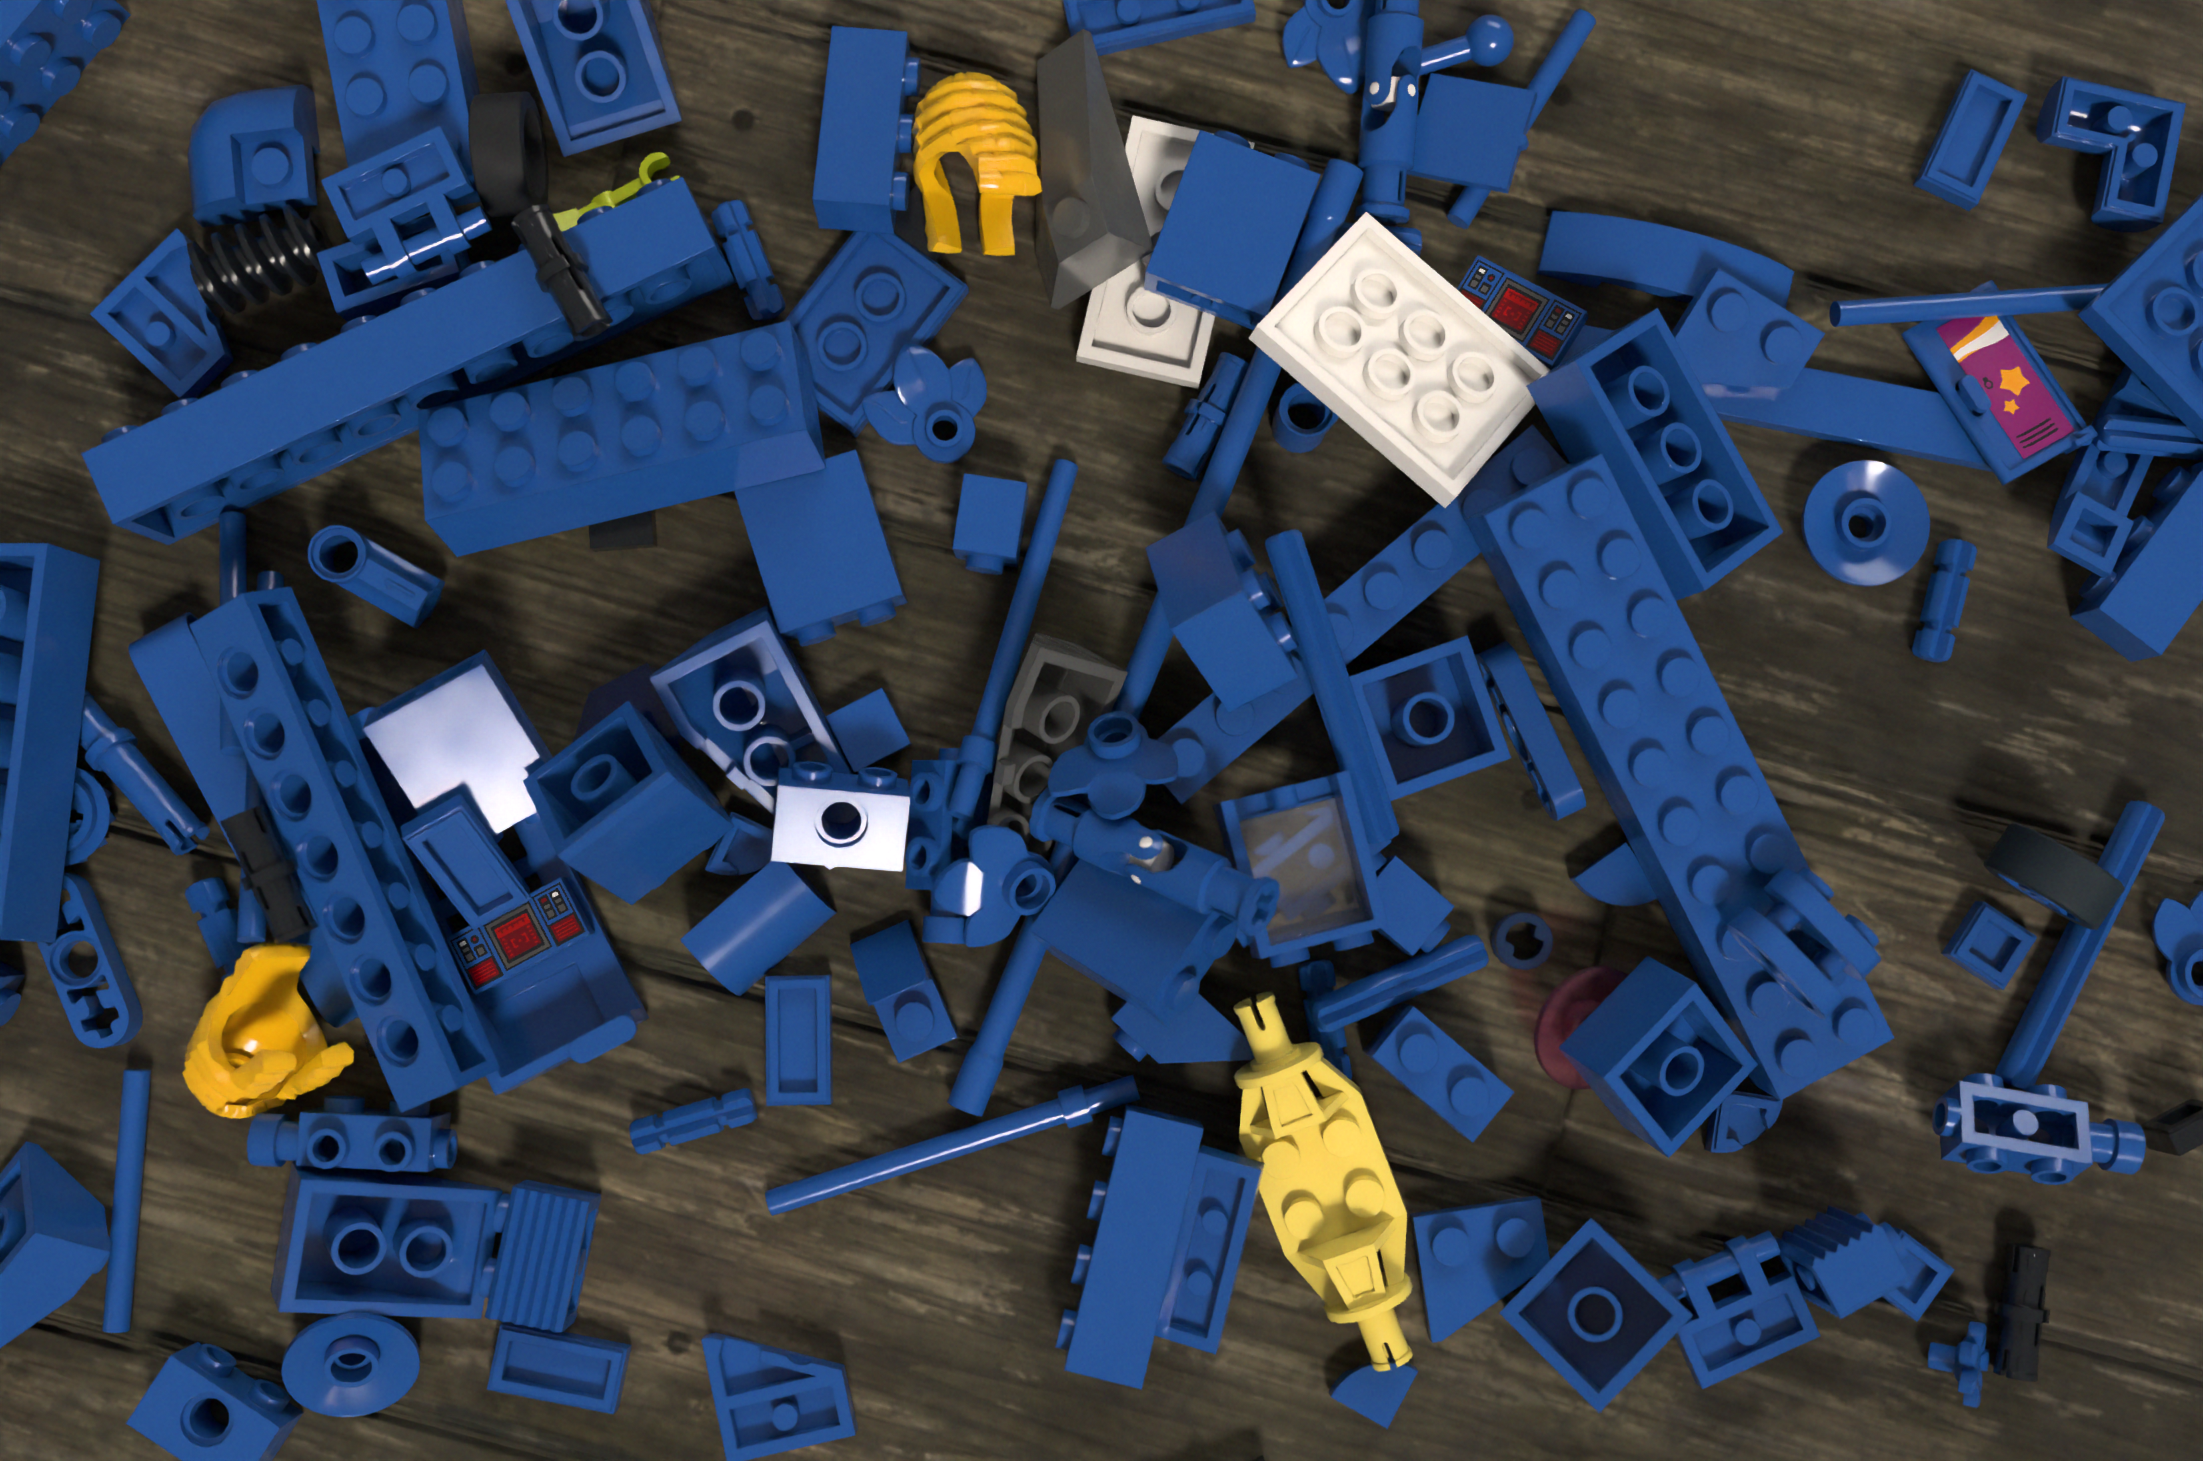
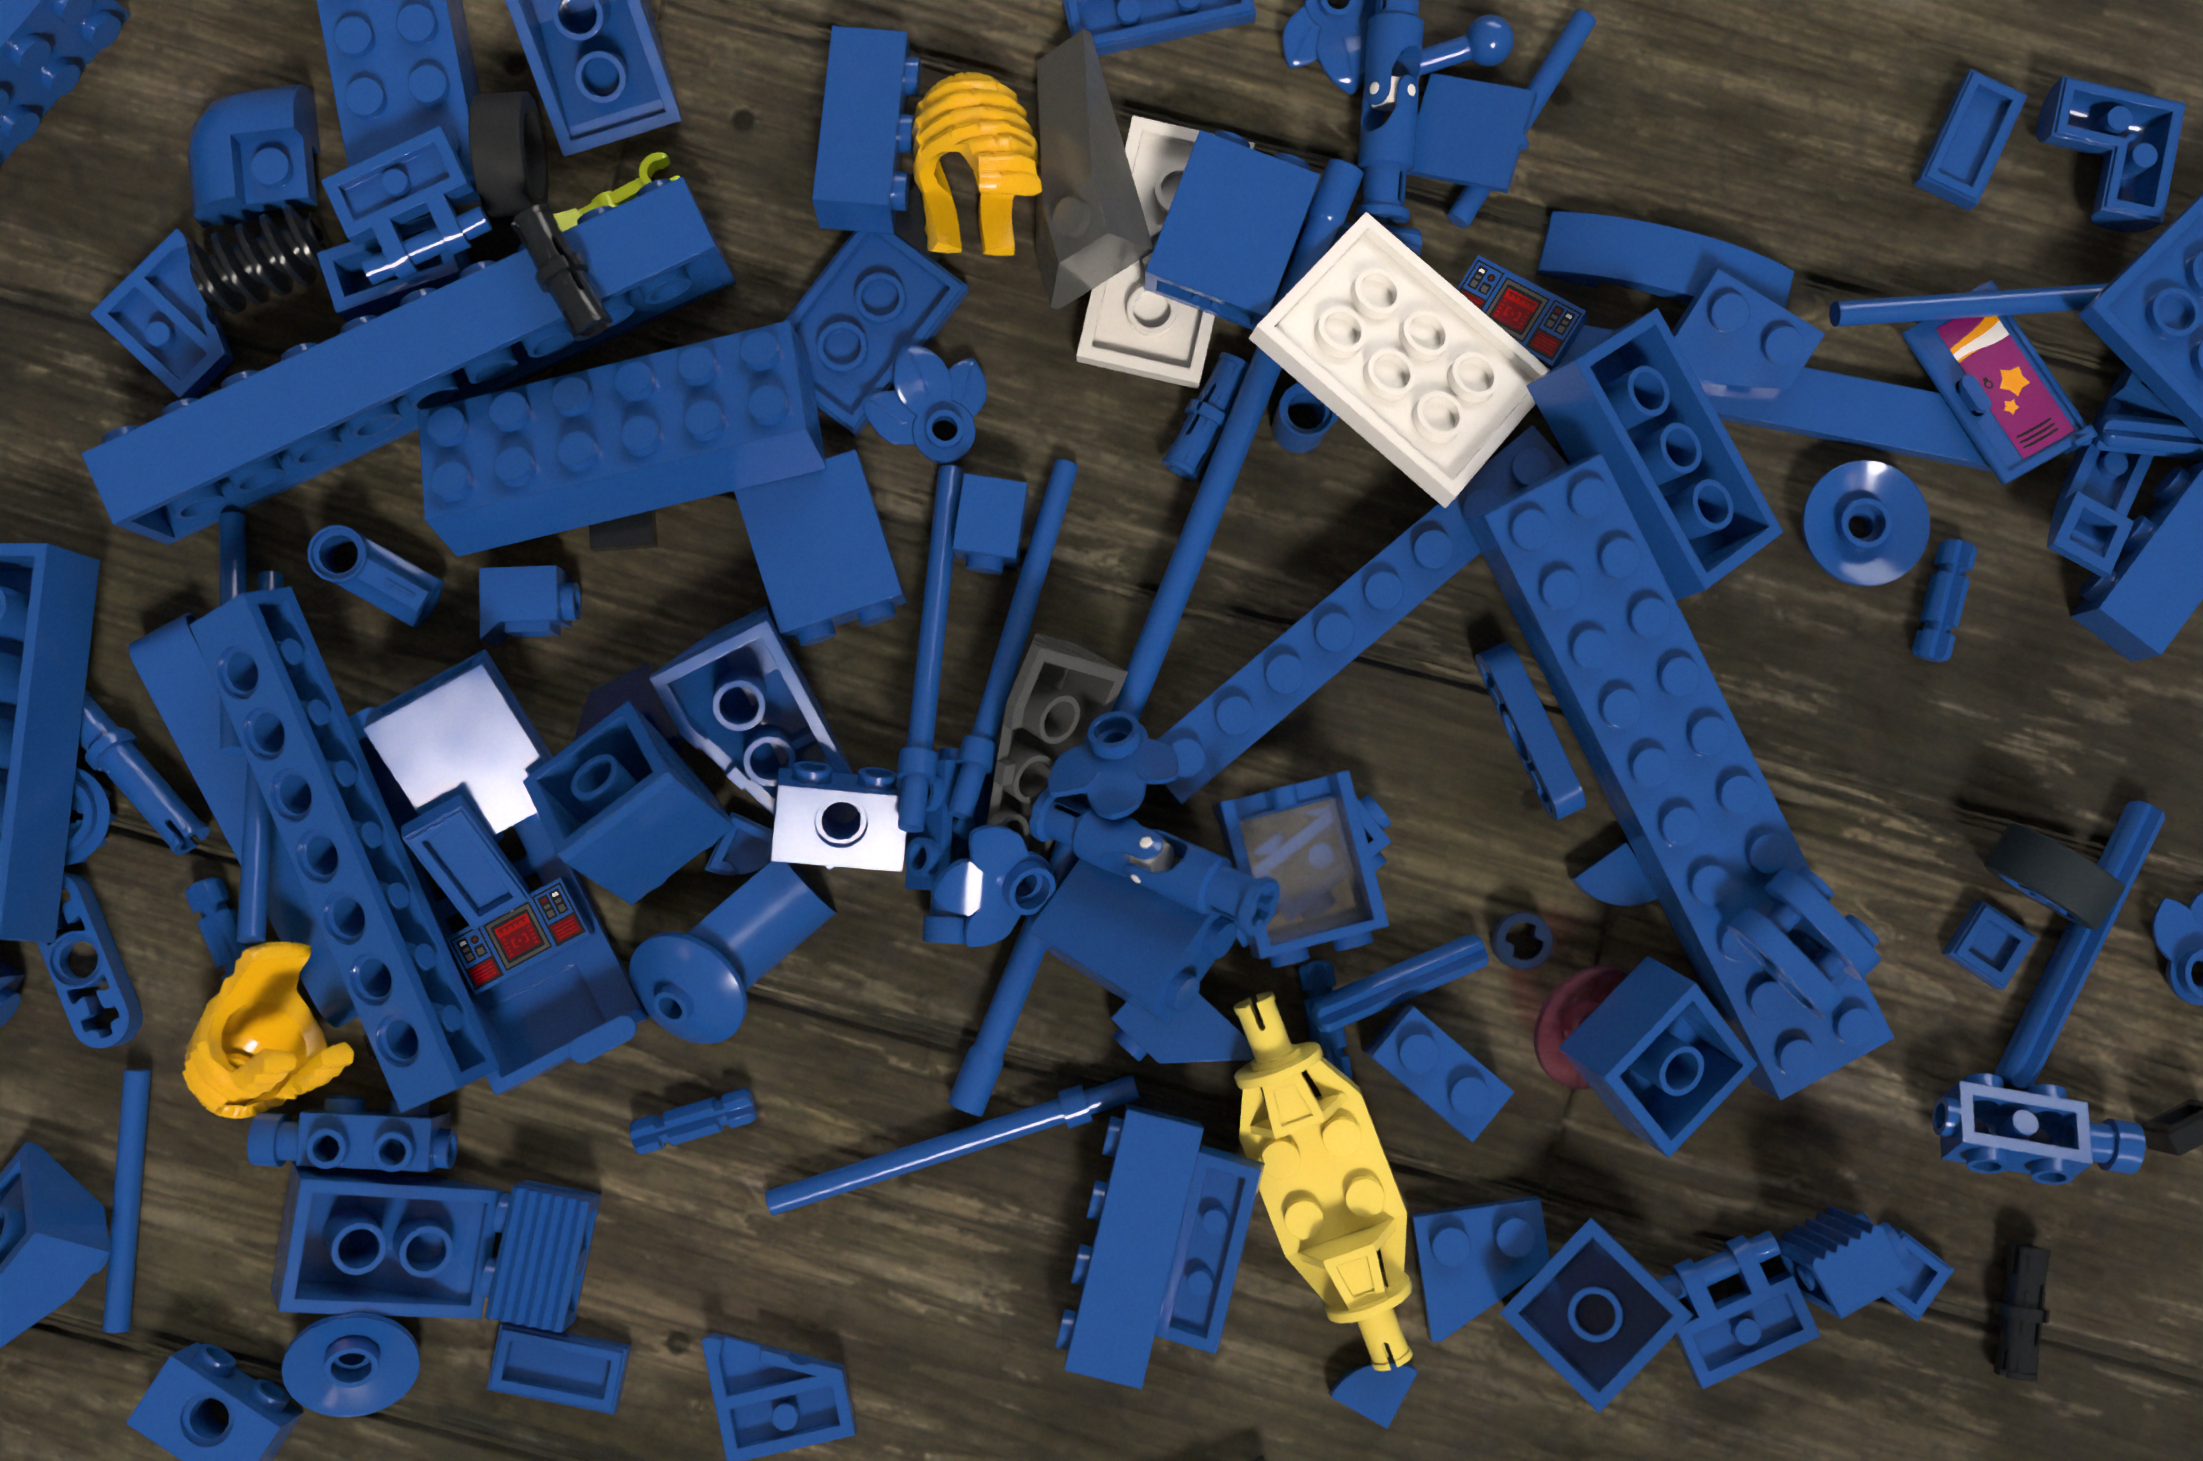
black pin [220,804,318,945] -> none
blue axle [711,200,786,322] -> none
blue tile [765,975,833,1106] -> none
blue tile [825,688,912,774] -> none
blue slope [850,919,959,1063] -> none
blue brick [1145,511,1299,712] -> none
blue axle [1265,529,1400,844] -> none
blue brick [1346,855,1455,956] -> none
blue brick [1349,635,1511,801] -> none
blue tile [1704,1090,1783,1153] -> none
blue plant [1928,1321,1990,1408] -> none
none -> blue window [479,566,582,647]
none -> blue dish [629,932,748,1044]
none -> blue bar [897,465,963,833]

